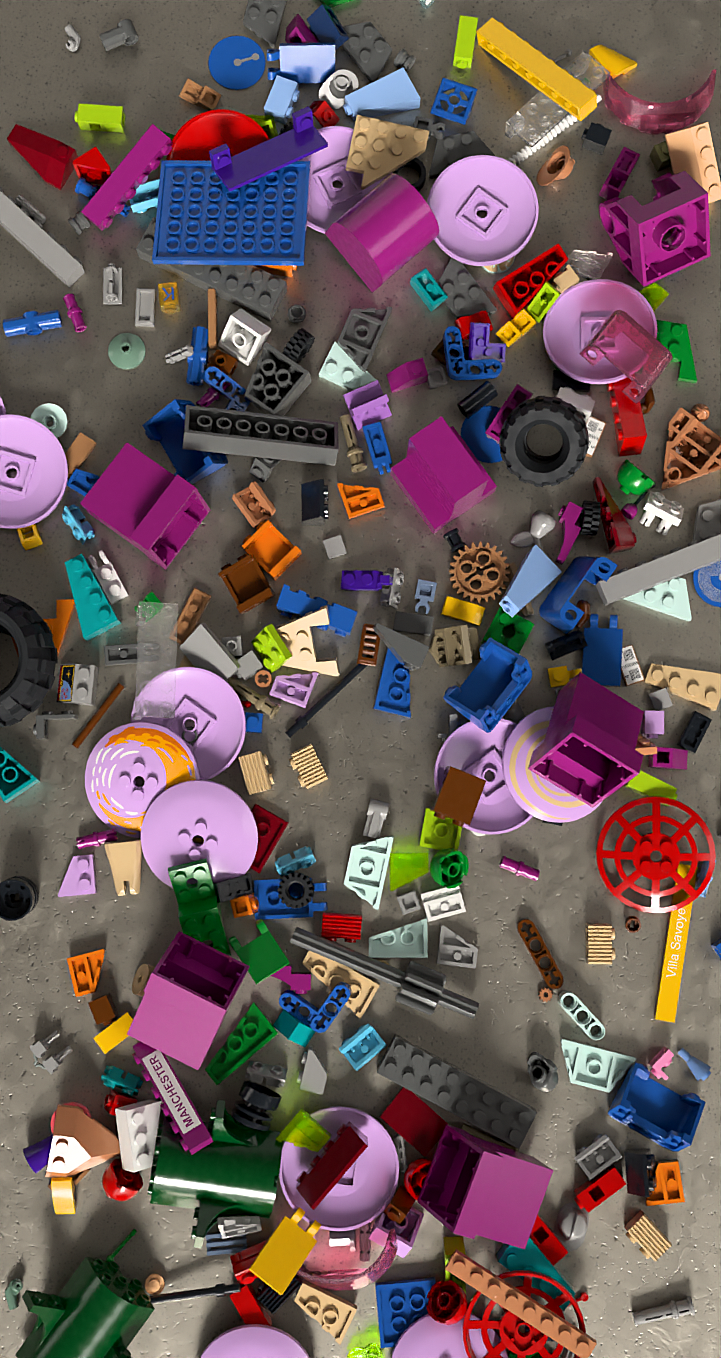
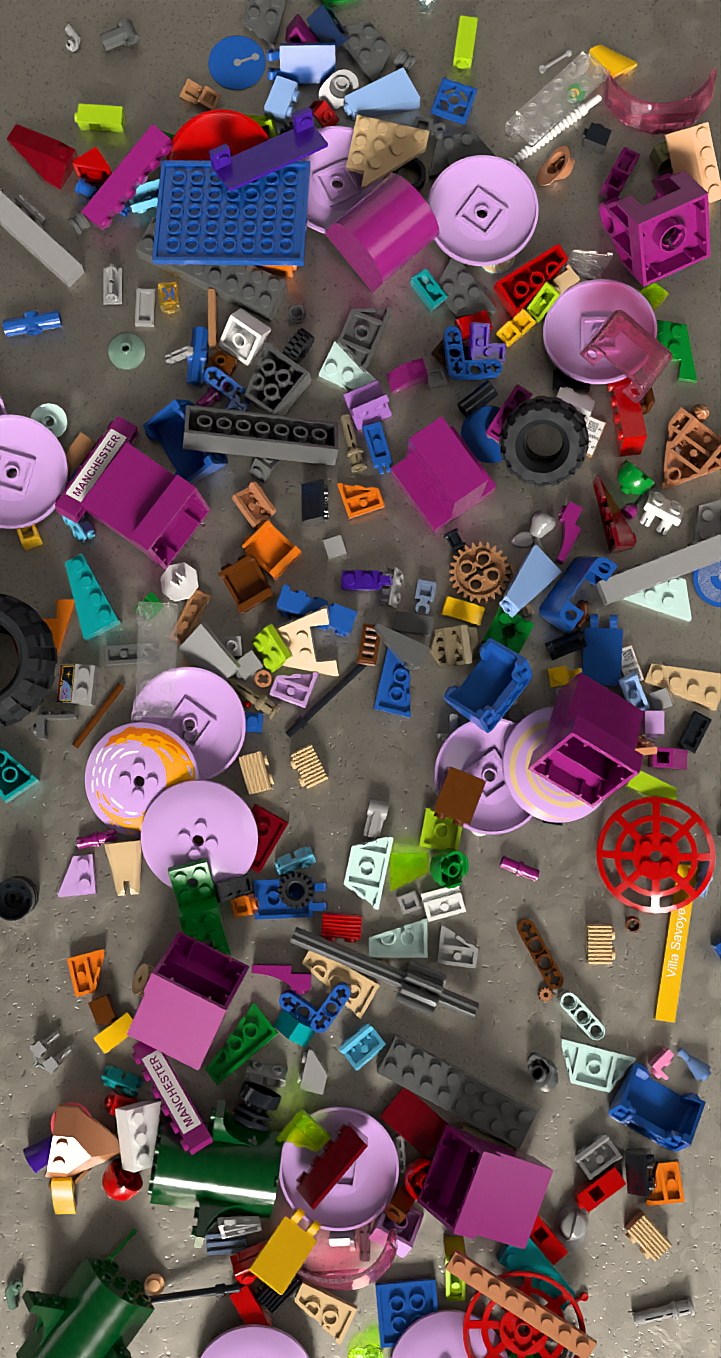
magenta pin [63,293,87,332] -> none
white hinge [88,550,129,604] -> none
green flag [229,919,290,985] -> none
red cylinder [426,1280,468,1325] -> none
yellow brick [476,17,597,121] -> none
black tyre [579,500,601,536] -> none
none -> brick [55,416,139,523]
none -> white piece [160,562,199,602]
none -> light blue slope [618,671,650,711]

